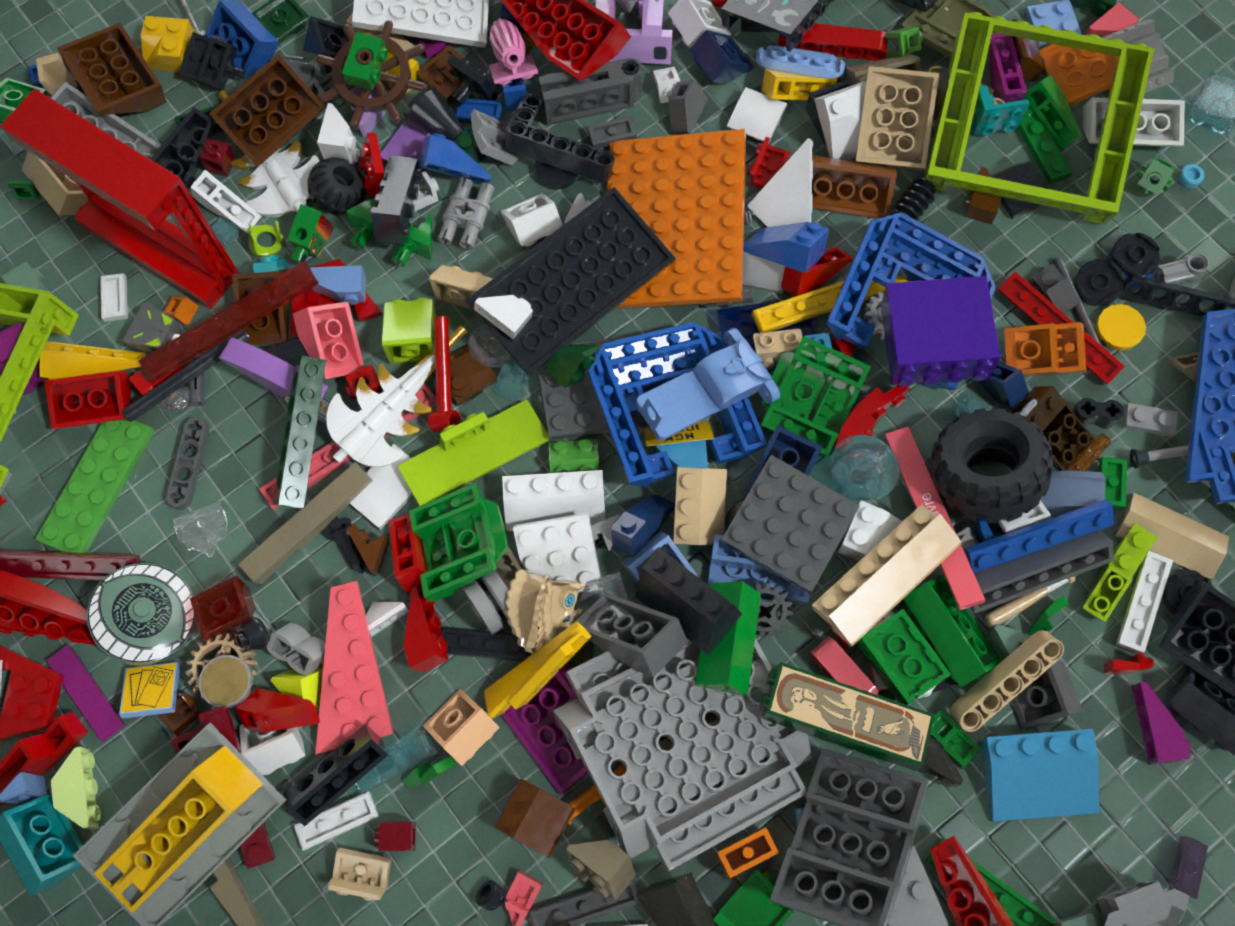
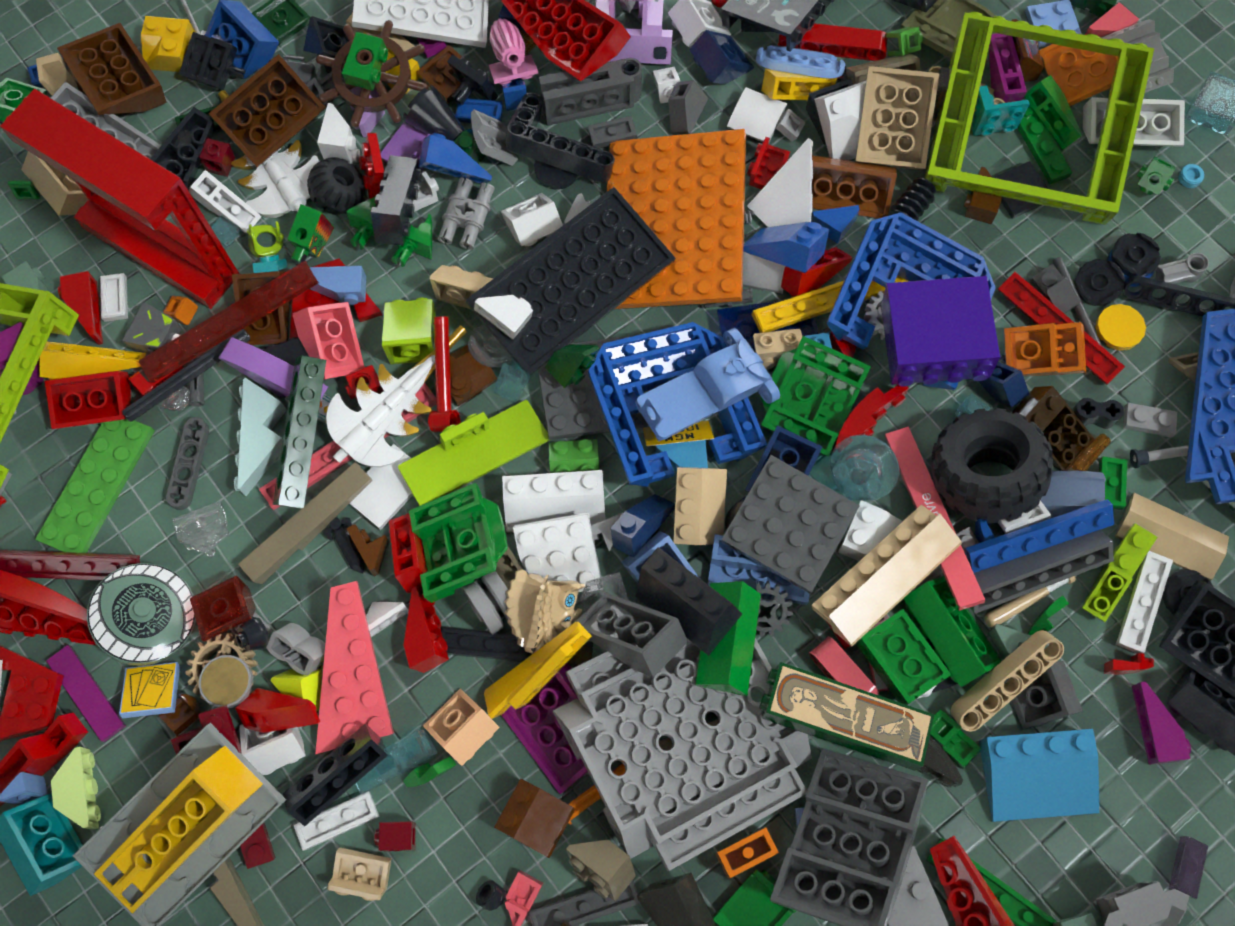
none -> red slope [58,271,103,345]
none -> light aqua slope [234,377,287,496]
none -> light grey plate [775,108,805,142]
none -> blue slope [811,205,860,244]

